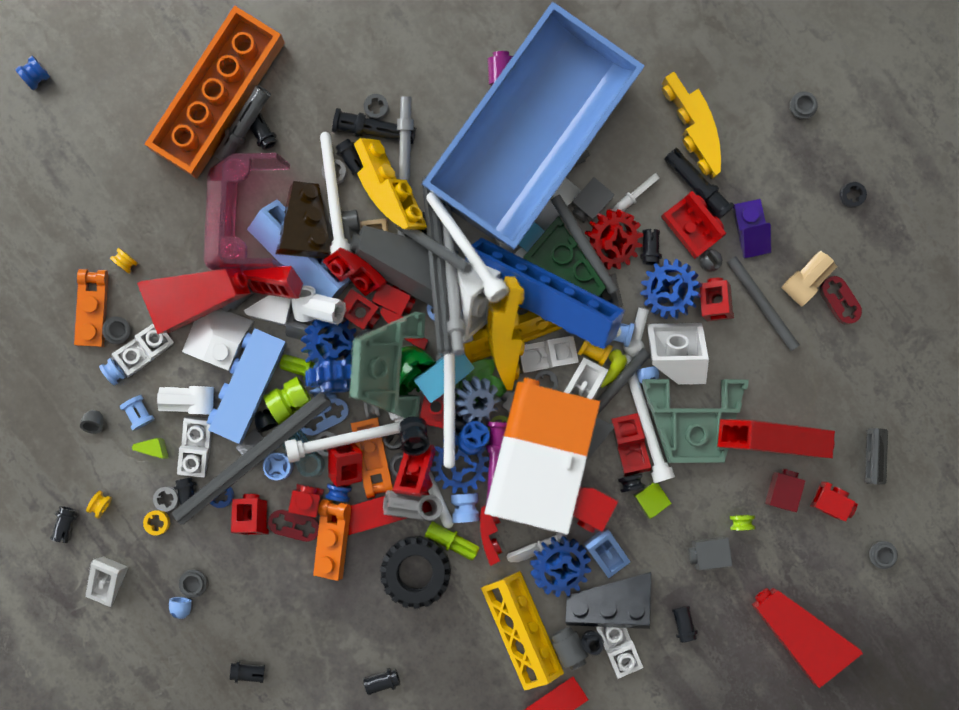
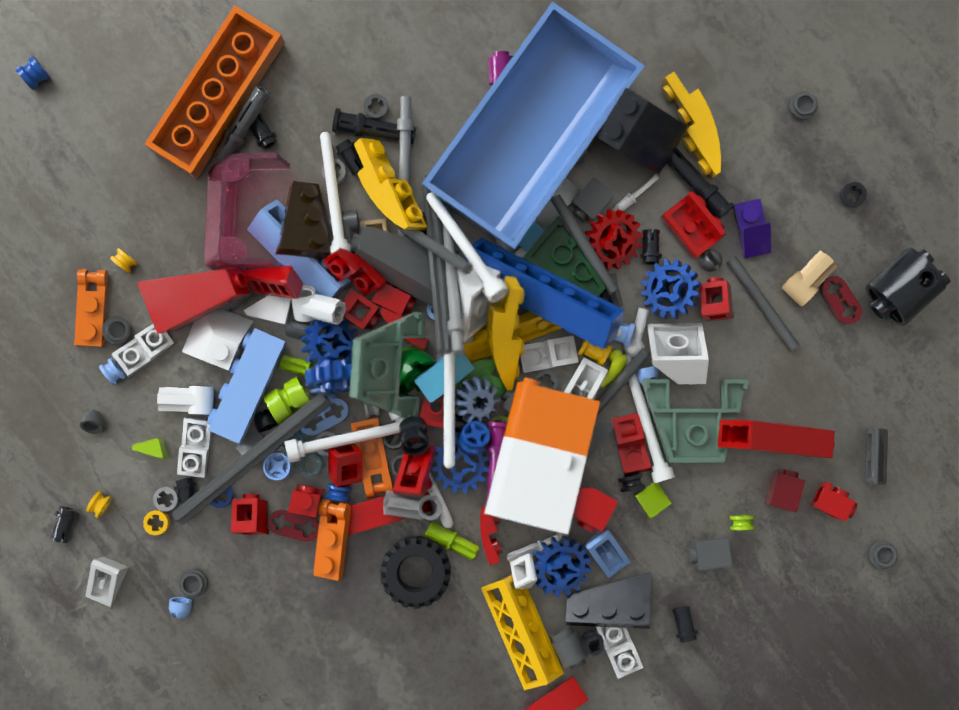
light blue bush [119,395,155,431] -> none
black pin [230,661,265,683] -> none
black pin [363,668,400,695] -> none
light blue wheel [451,493,480,523] -> none
red slope [752,588,863,688] -> none
none -> white slope [510,553,537,589]
none -> black slope [596,88,689,174]
none -> black cylinder [866,248,951,326]

